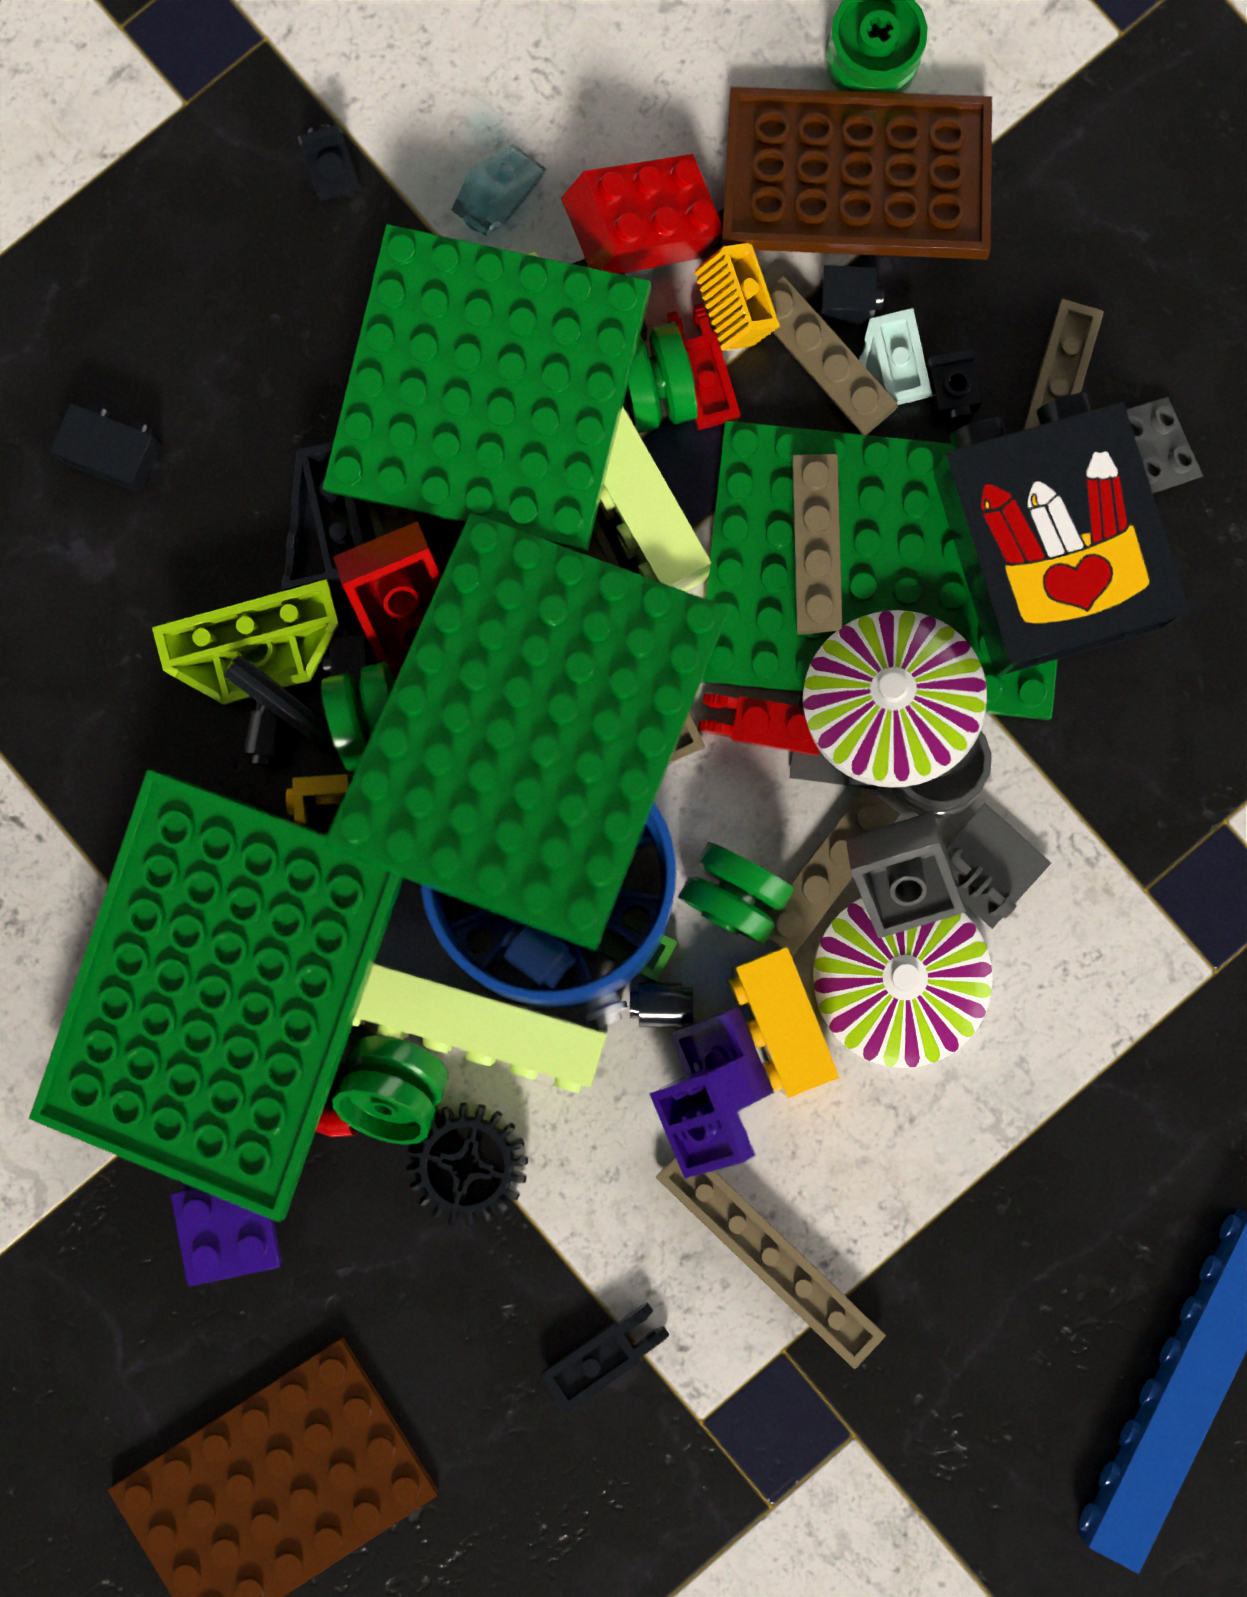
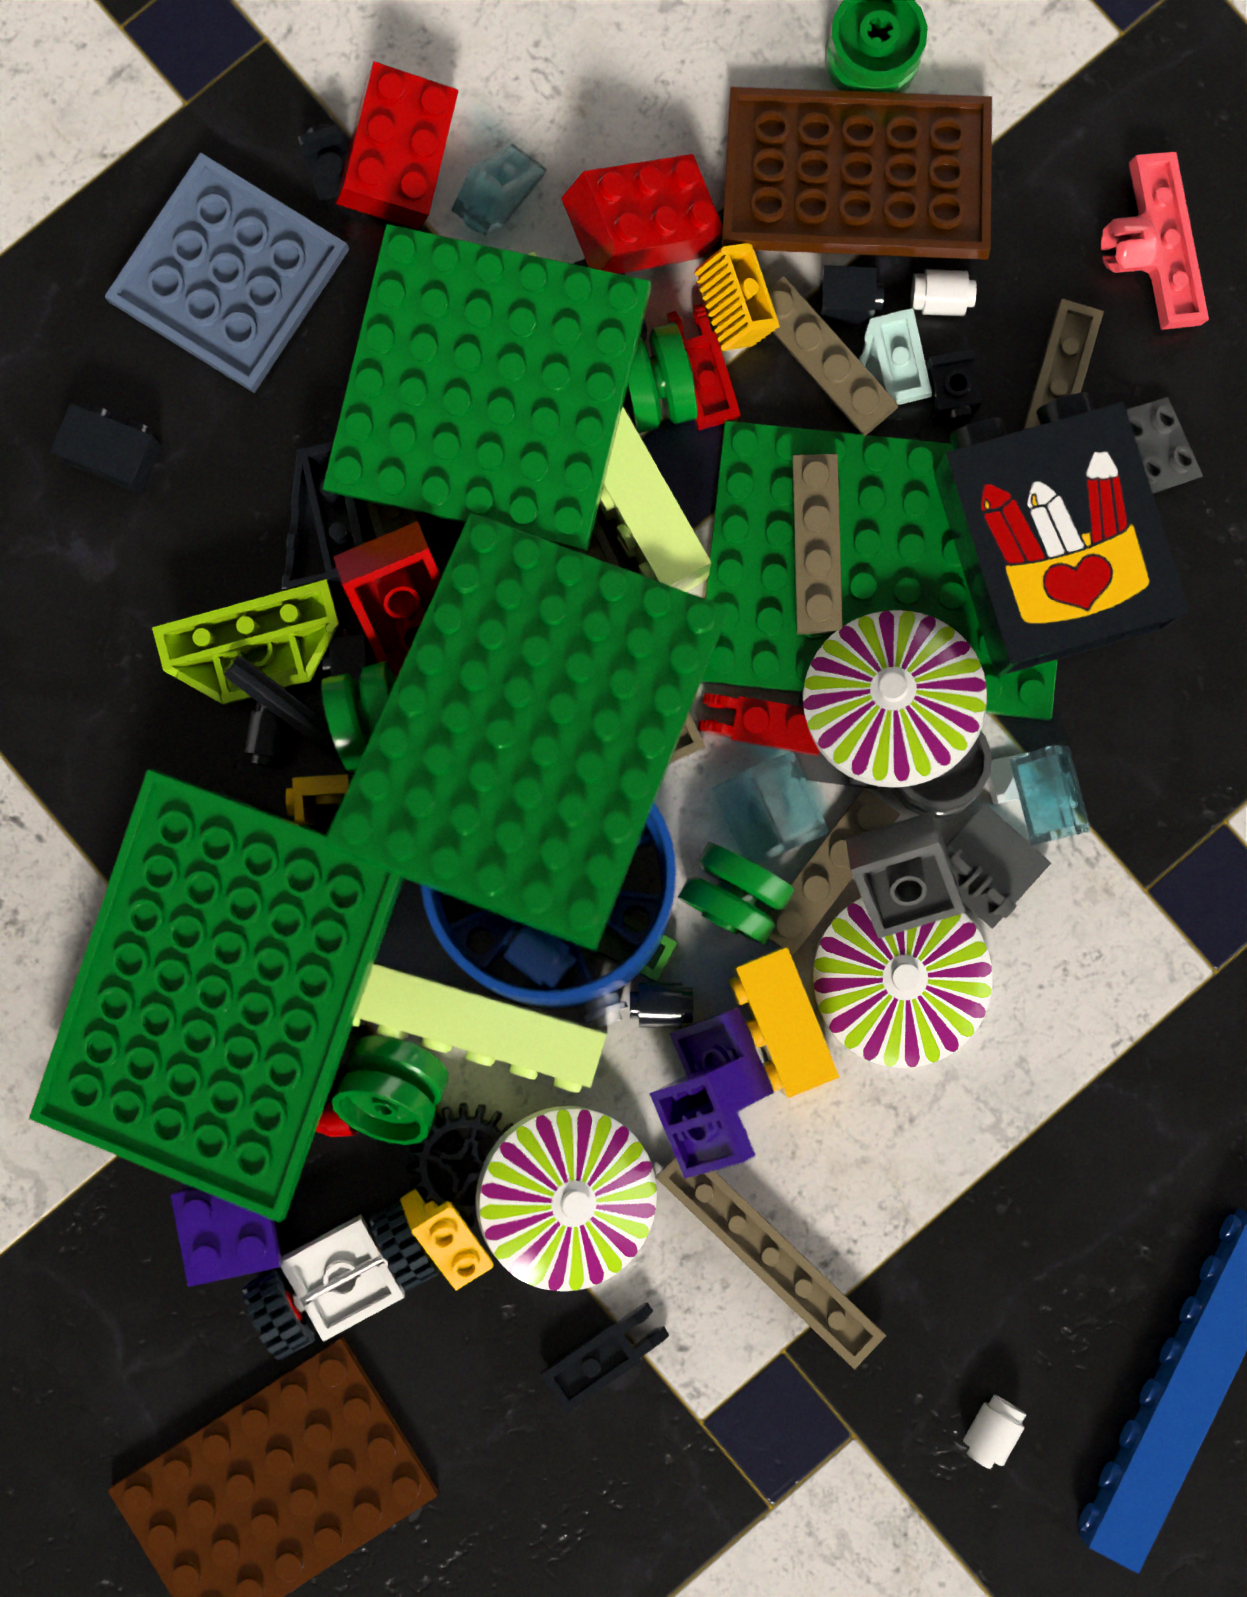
none -> sand blue plate [104,152,349,393]
none -> plate [242,1200,441,1360]
none -> red brick [336,61,459,230]
none -> yellow bracket [400,1189,493,1290]
none -> dish [476,1106,657,1291]
none -> clear light blue slope [712,751,830,865]
none -> white brick [911,269,976,316]
none -> white brick [963,1395,1026,1469]
none -> white slope [987,752,1037,805]
none -> clear light blue slope [1010,745,1091,845]
none -> coral plate [1100,152,1209,330]

